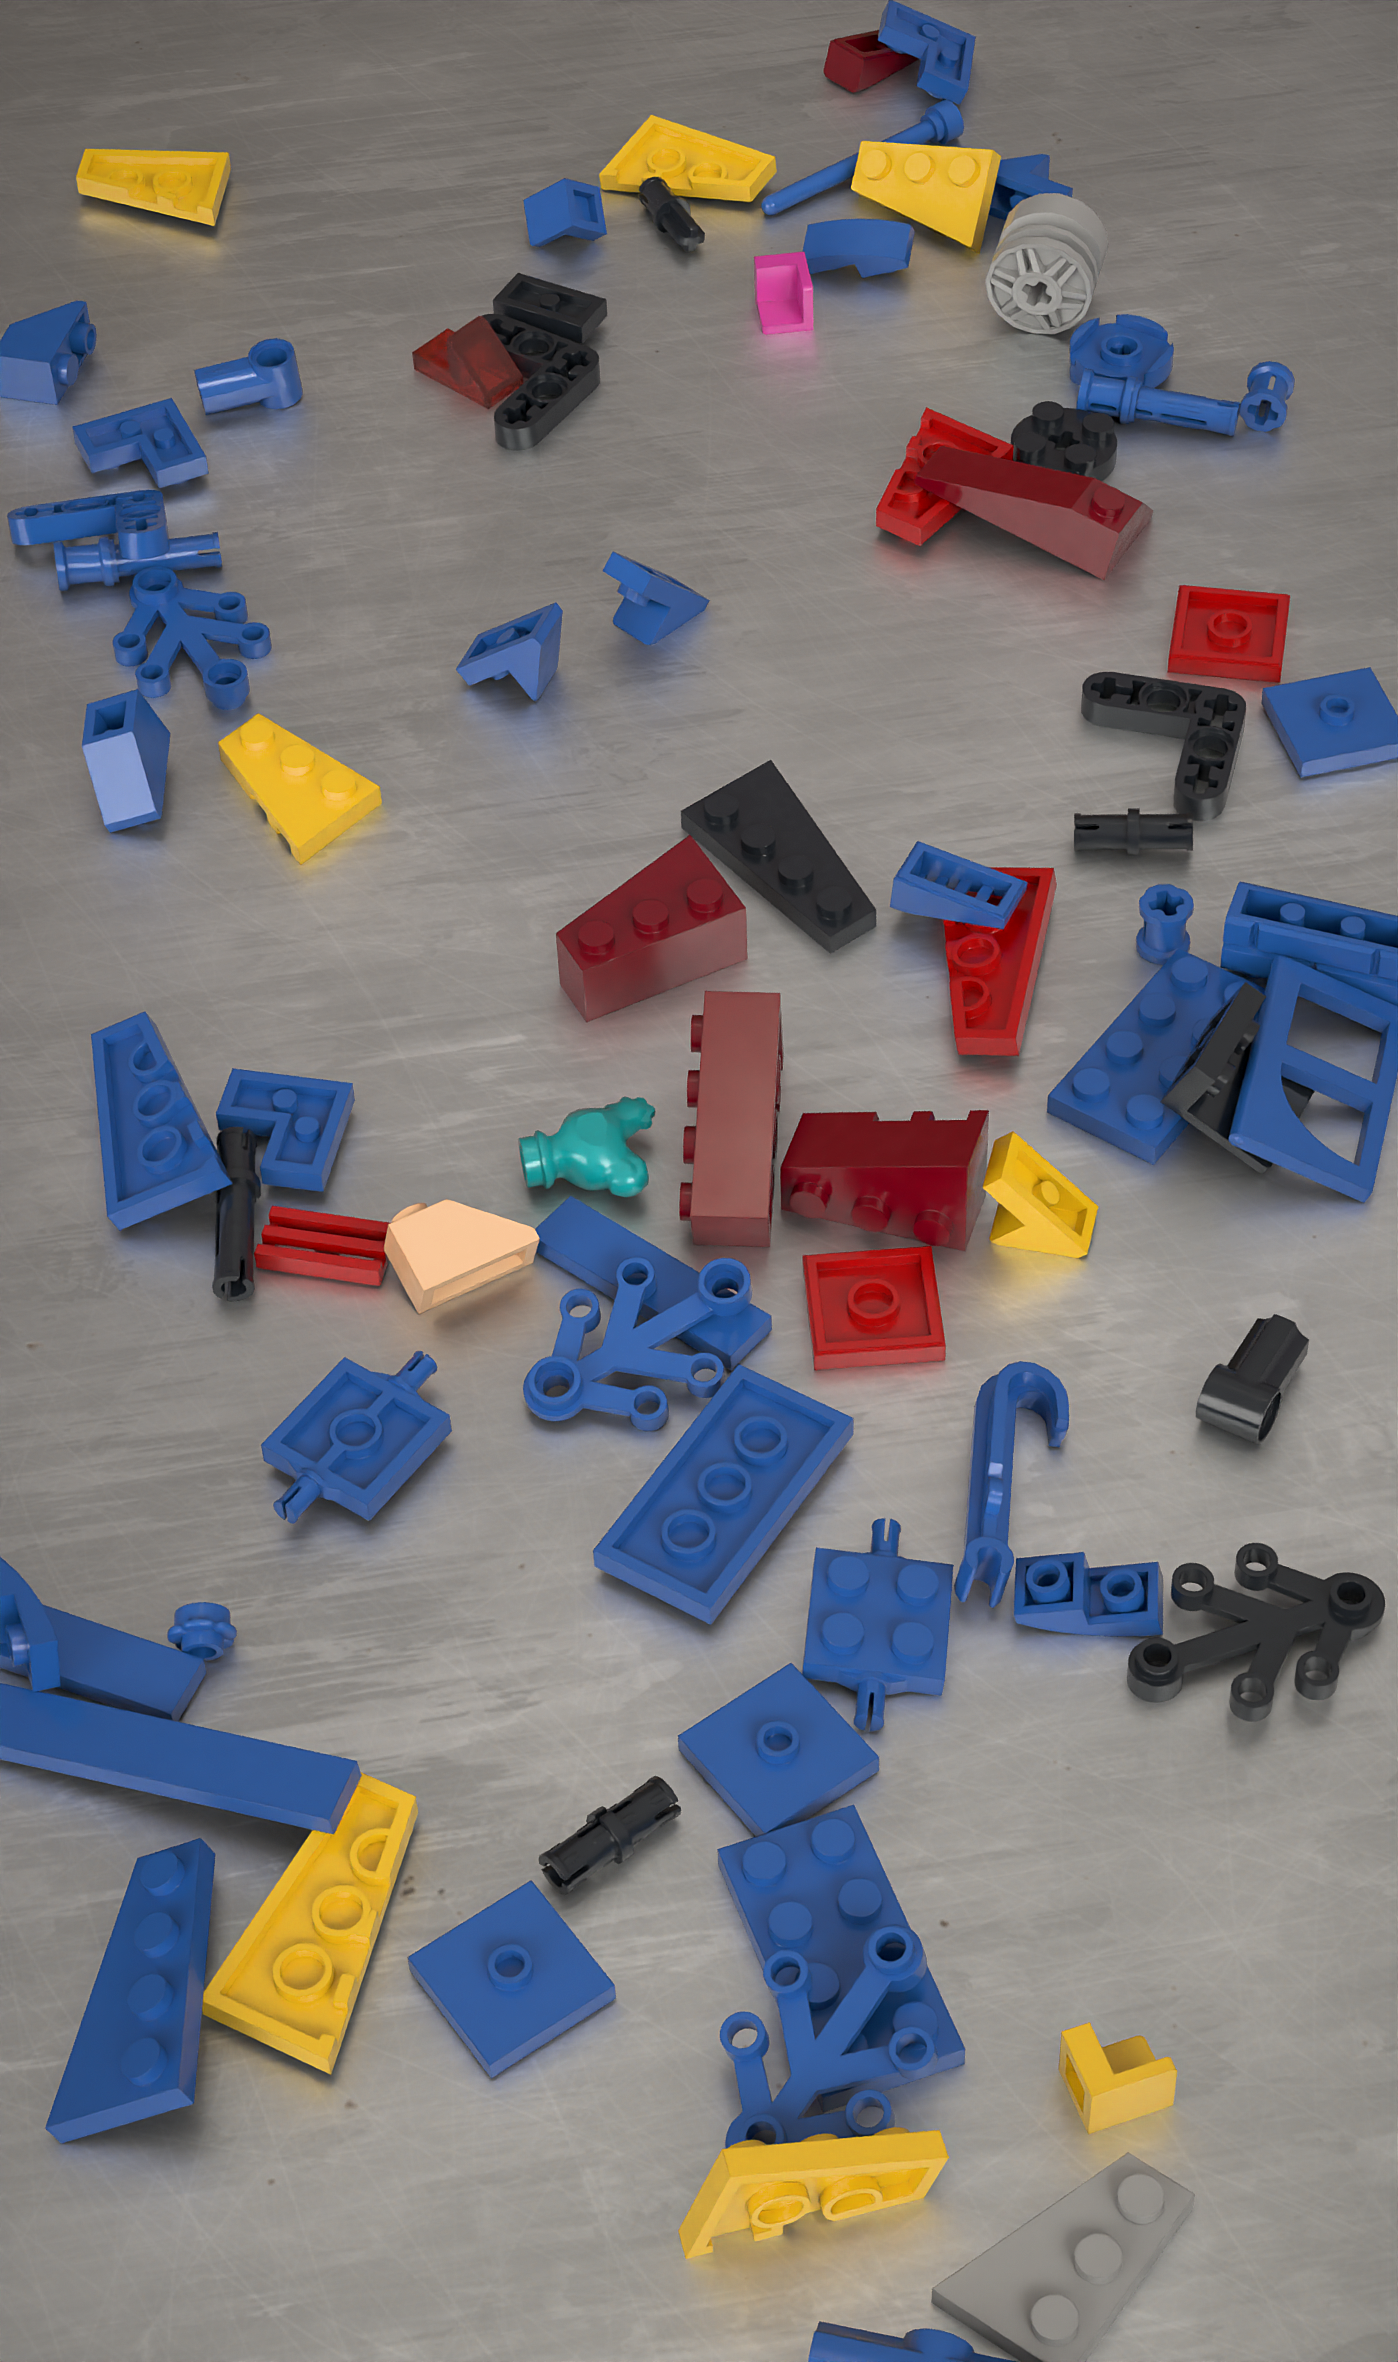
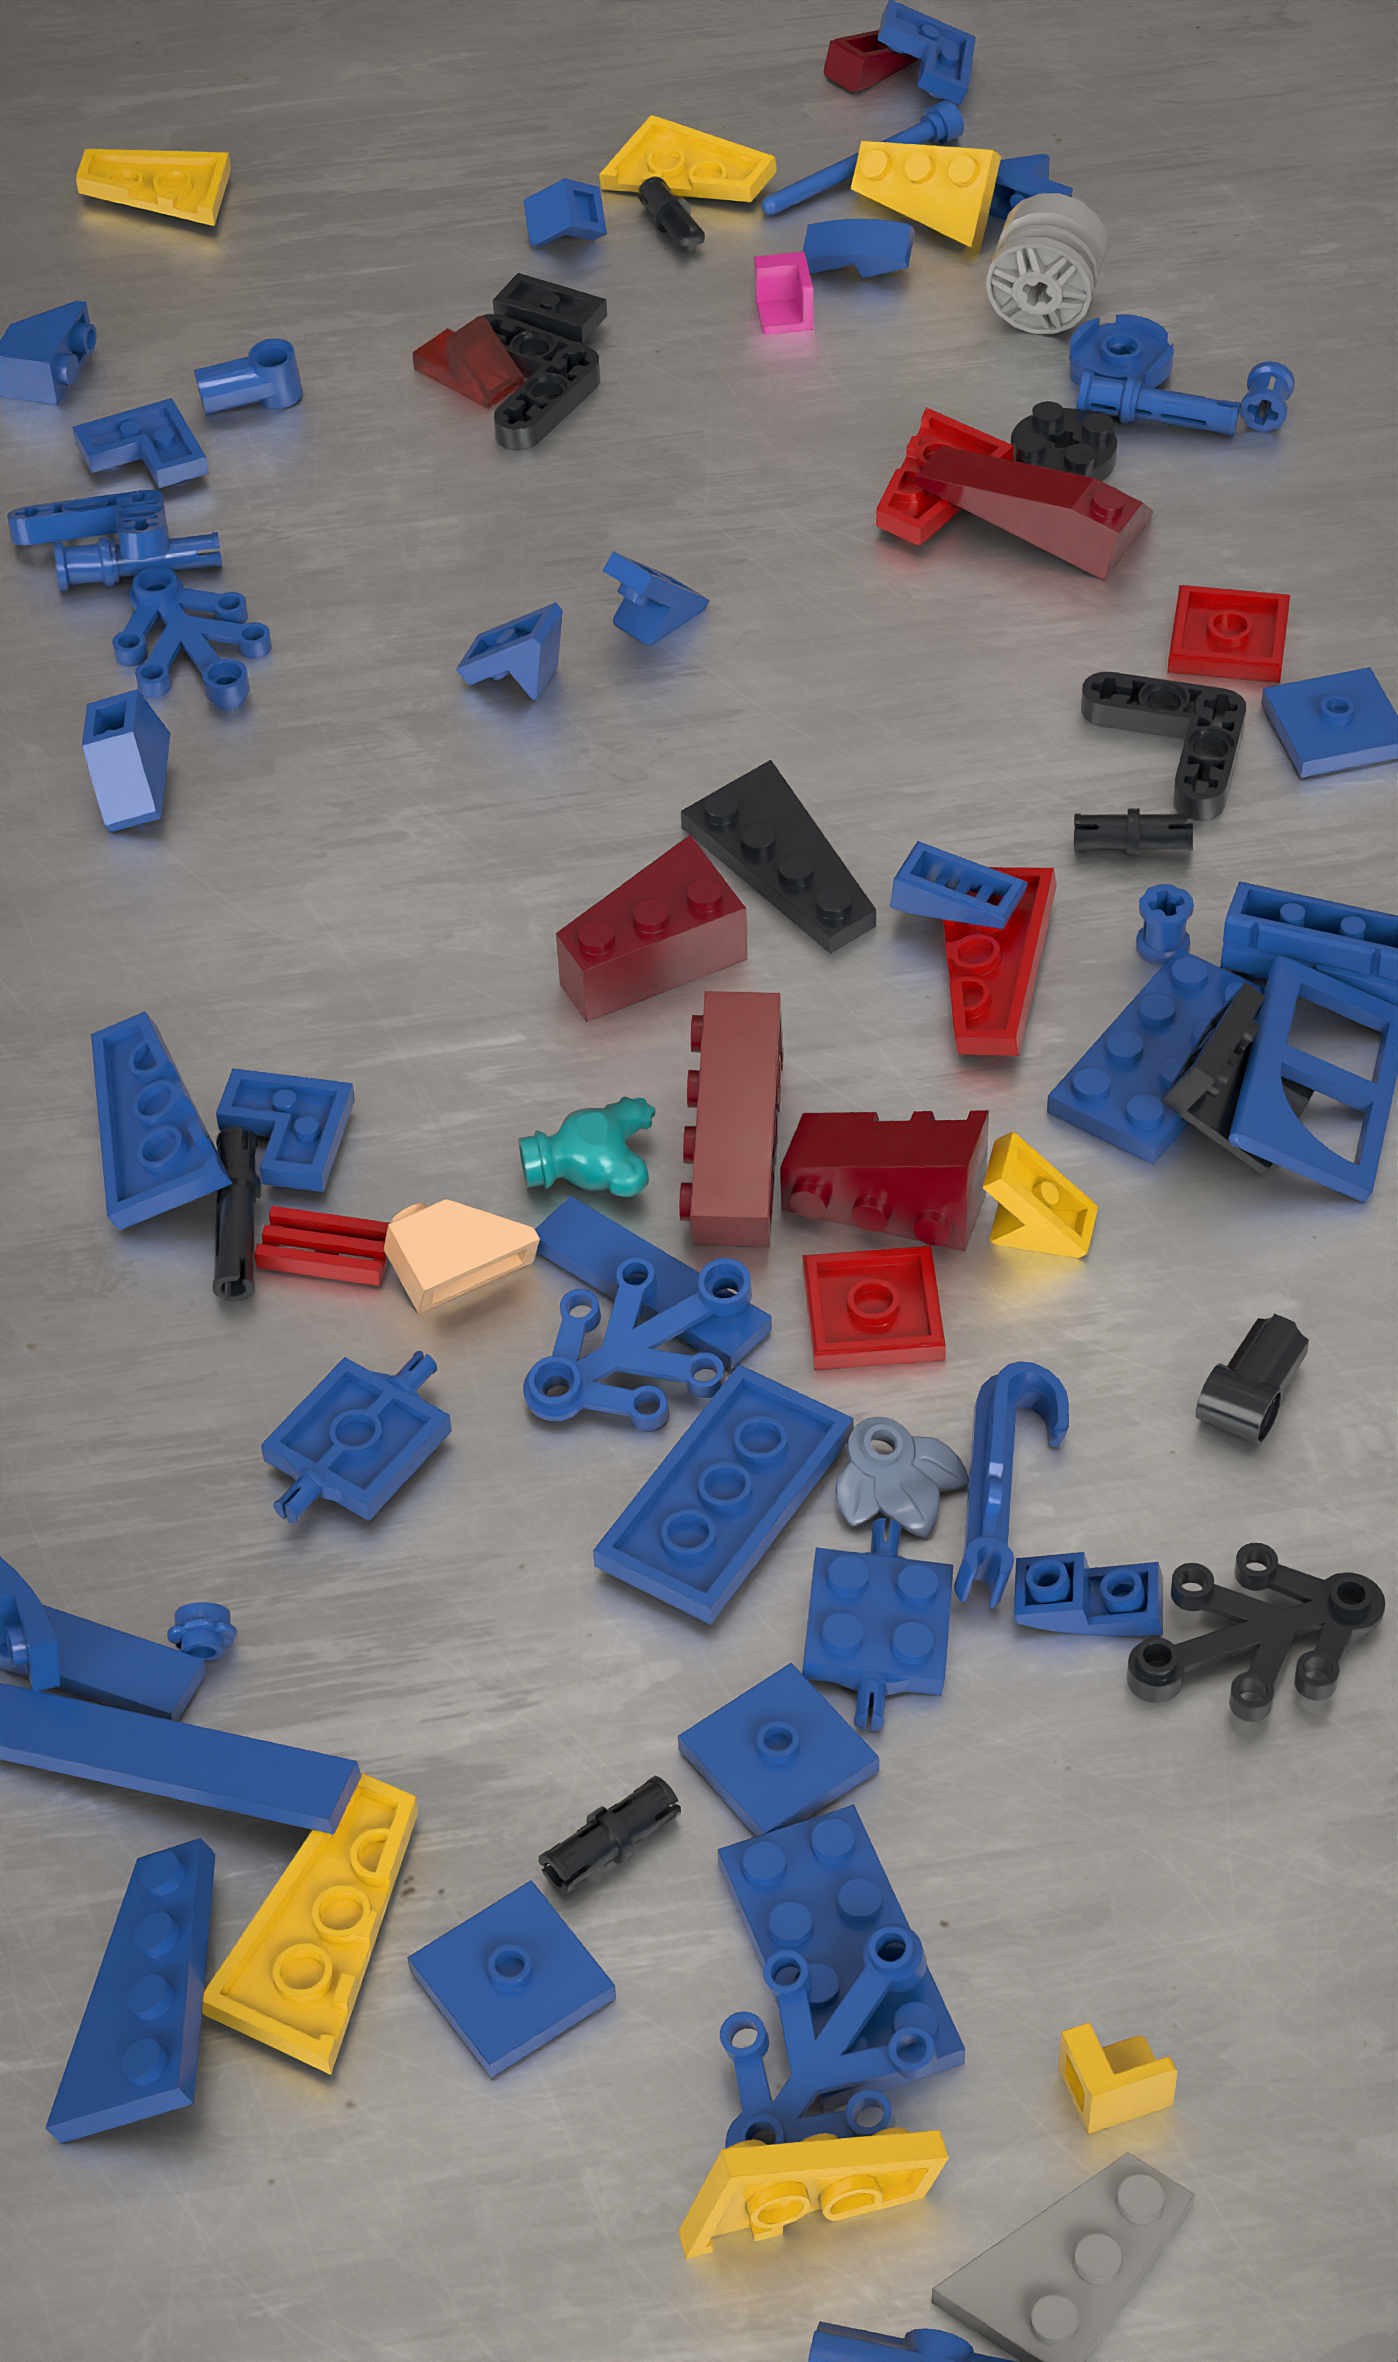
yellow wing [218,713,382,865] -> none
none -> sand blue plate [835,1417,969,1538]

